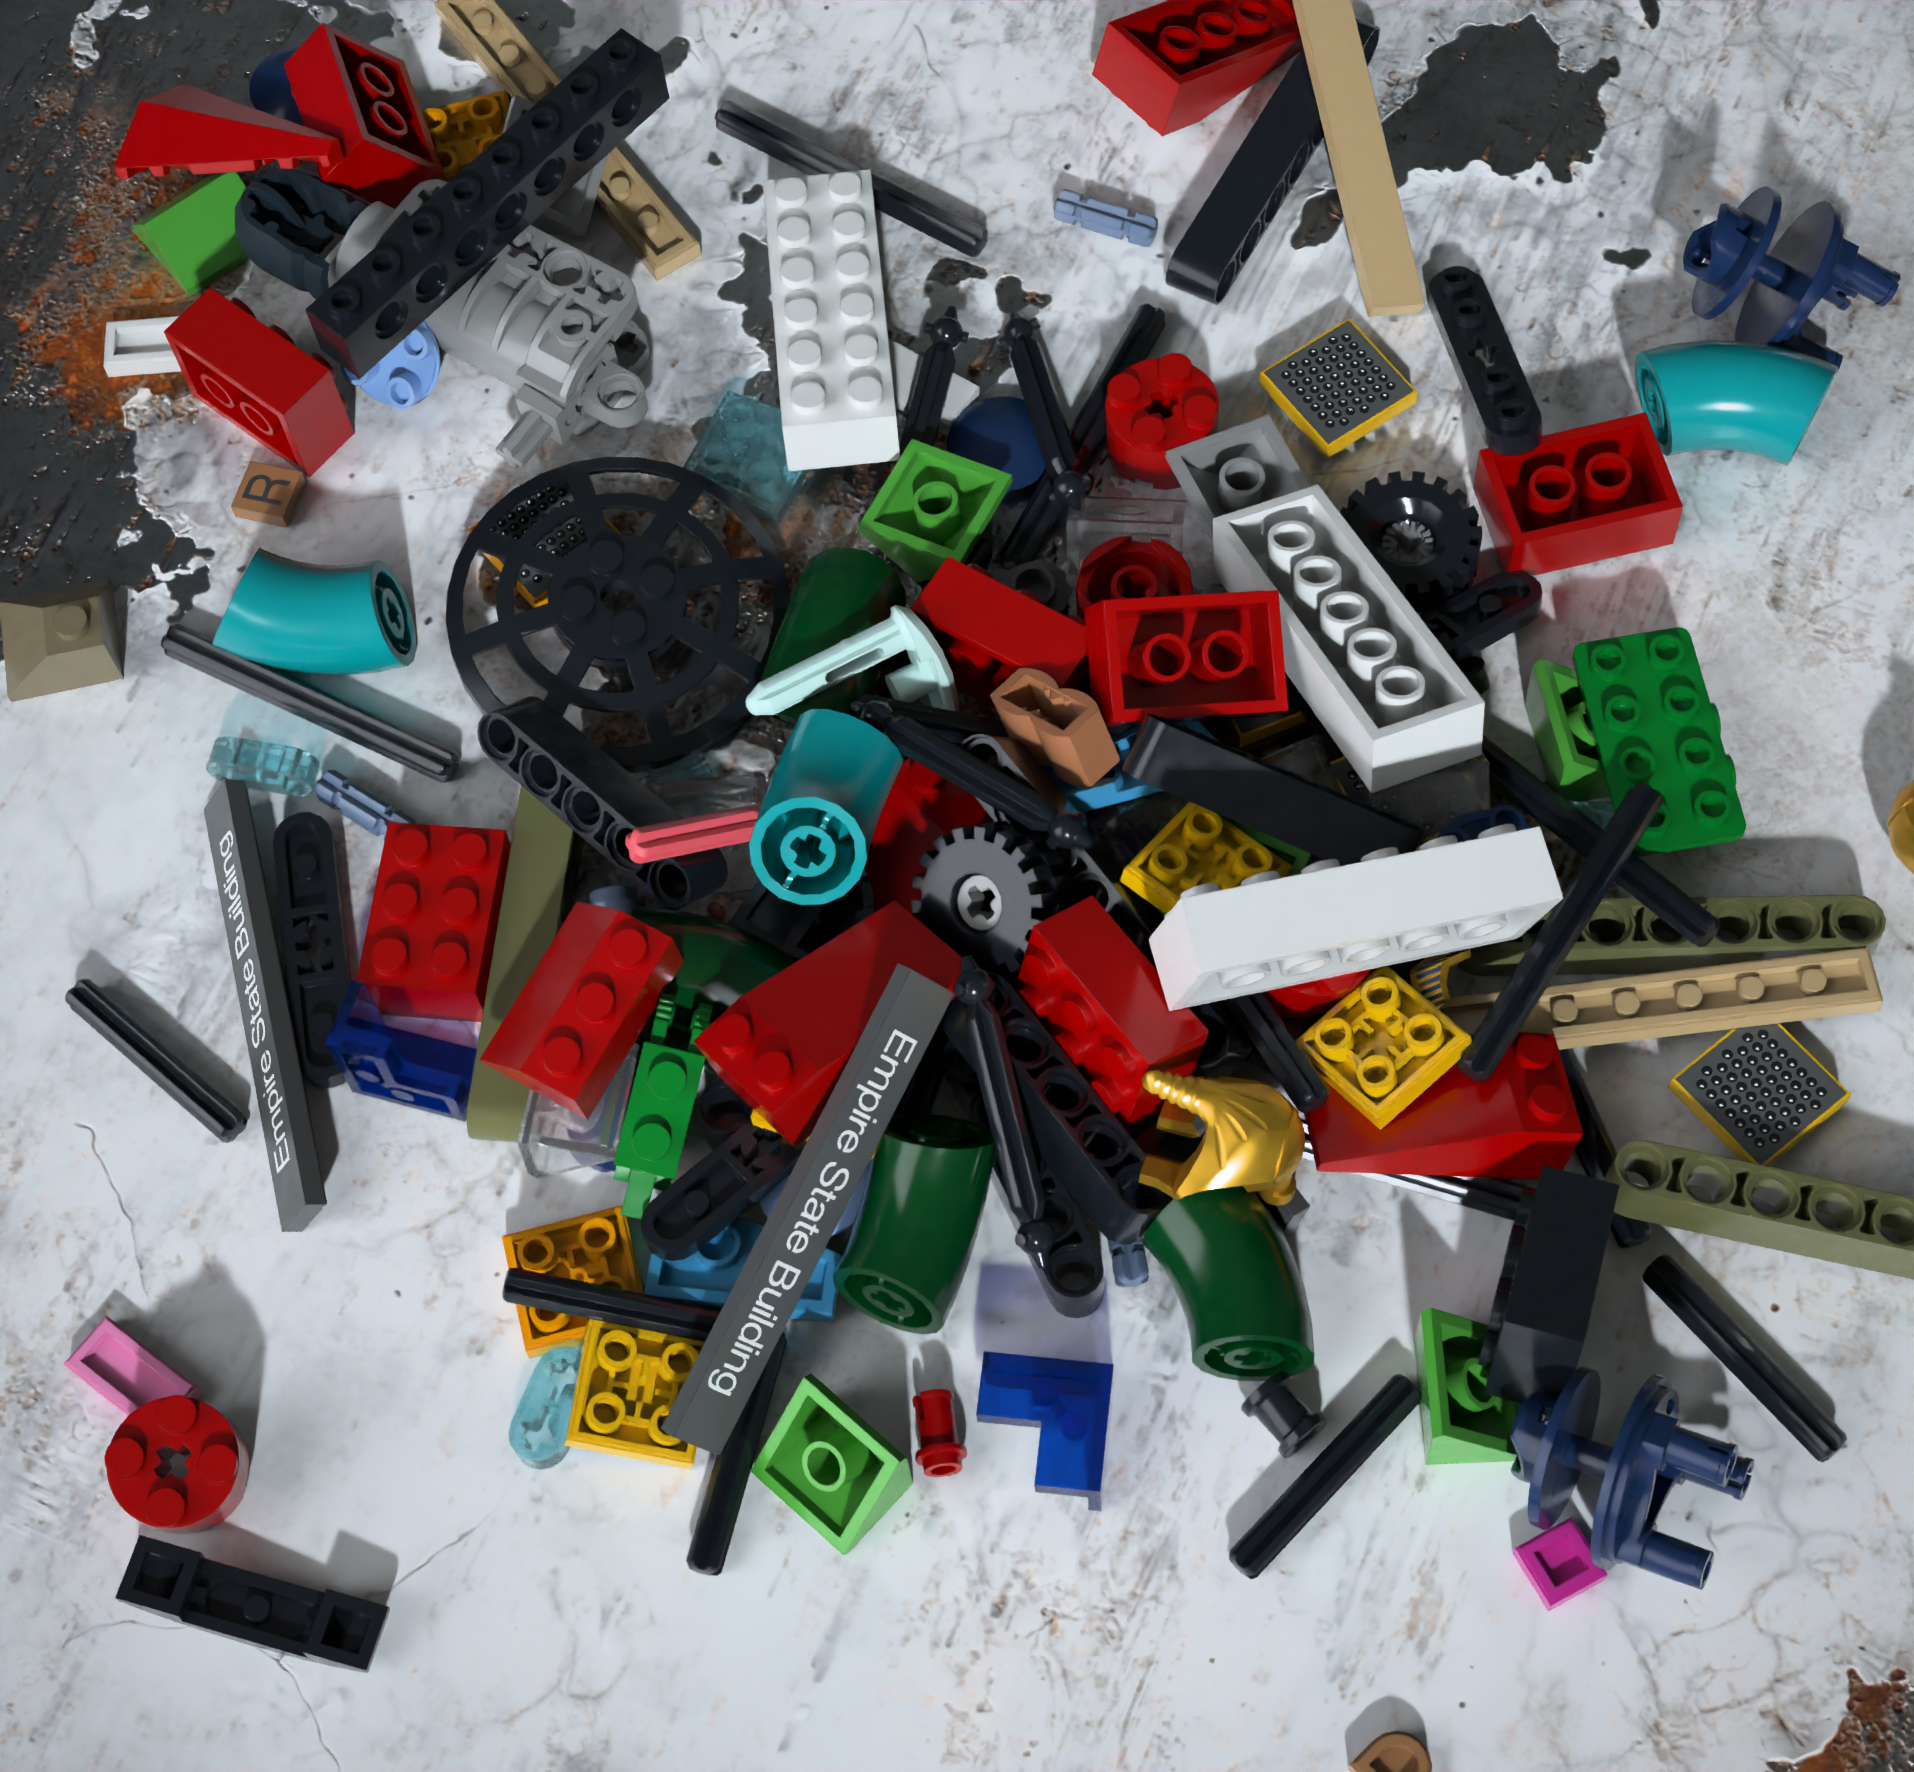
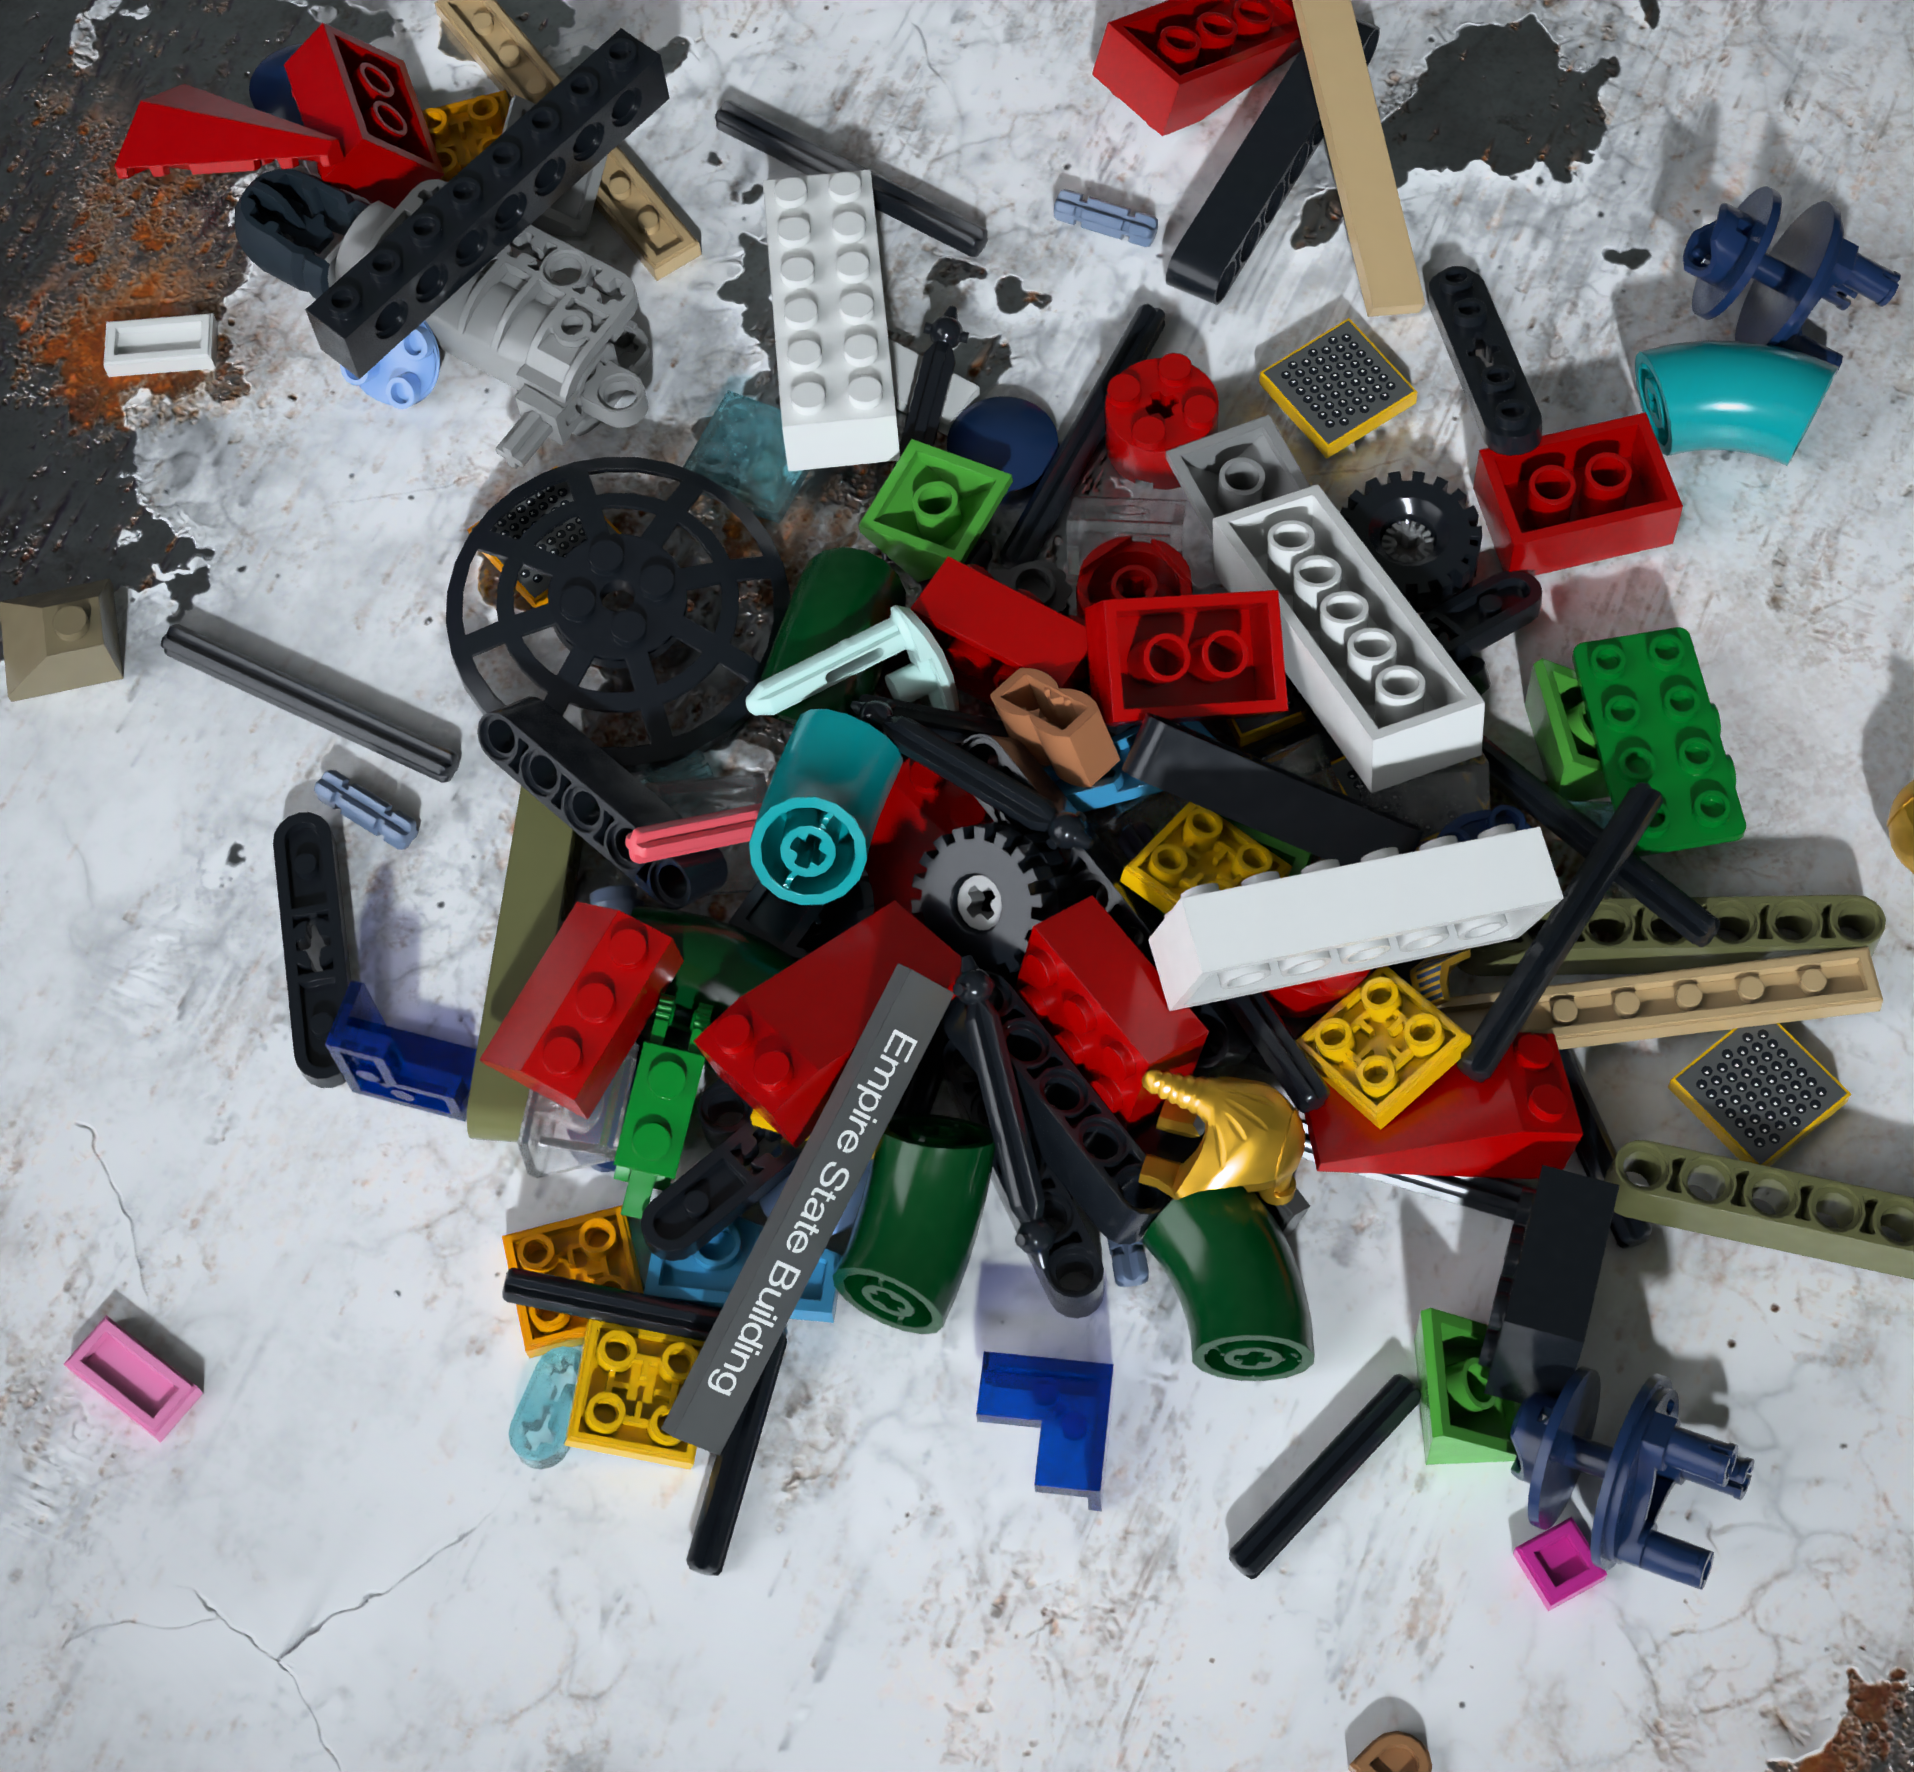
black axle [65,979,248,1143] -> none
red brick [104,1395,249,1534] -> none
black slope [115,1535,390,1673] -> none
bright green slope [131,172,250,297] -> none
red brick [164,287,354,478] -> none
dark grey tile [204,779,327,1232] -> none
clear light blue beam [206,736,320,796] -> none
teal brick [212,548,416,675] -> none
medium nougat tile [231,461,306,528] -> none
red brick [356,822,511,1022] -> none
bright green slope [750,1373,913,1555] -> none
red pin [912,1389,967,1477] -> none
black wheel [998,311,1093,511] -> none
black bush [1241,1371,1327,1459] -> none
black axle [1642,1253,1847,1462] -> none

